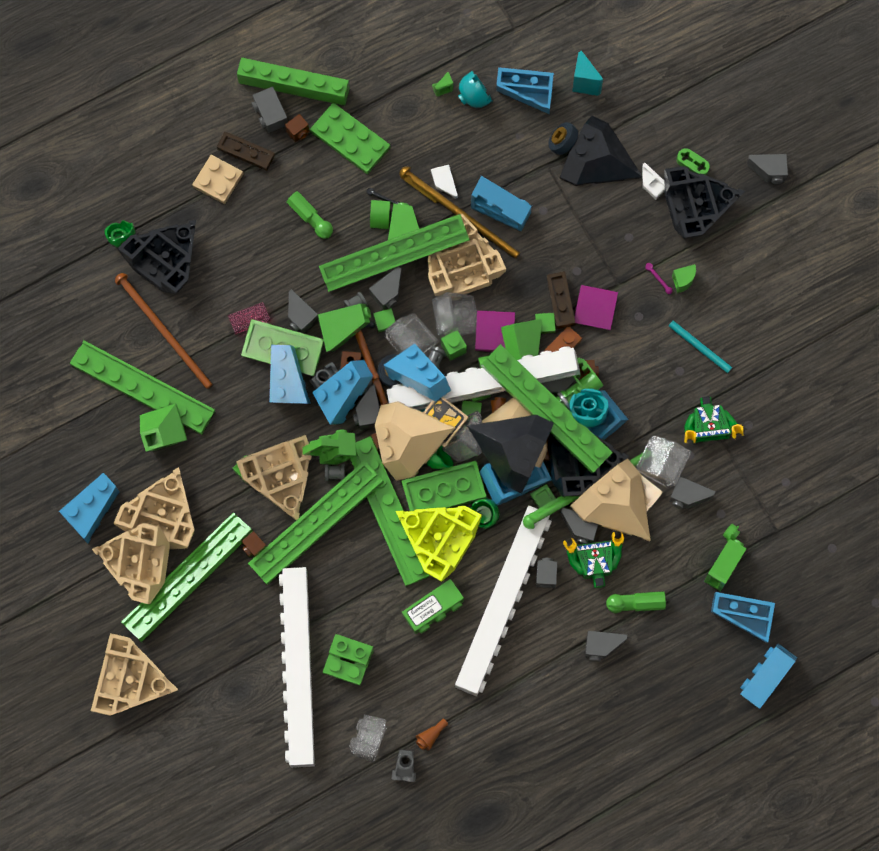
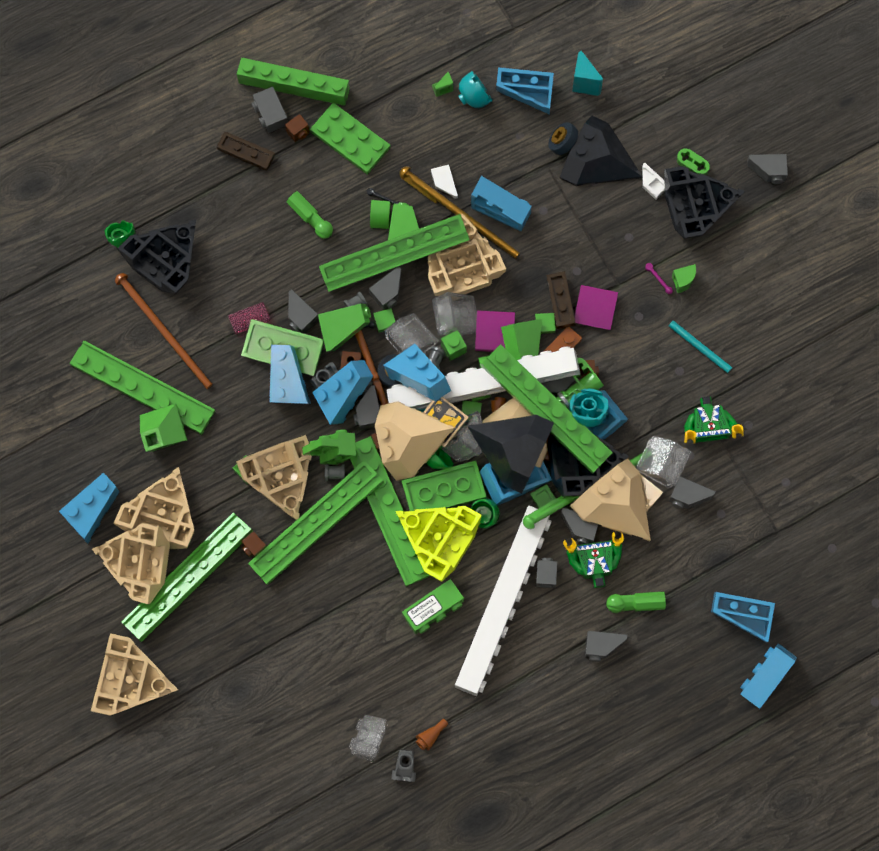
tan plate [192,155,243,204] -> none
white brick [279,567,315,768] -> none
bright green brick [323,634,374,686] -> none
bright green slope [704,539,746,592] -> none
bright green plate [723,524,740,541] -> none

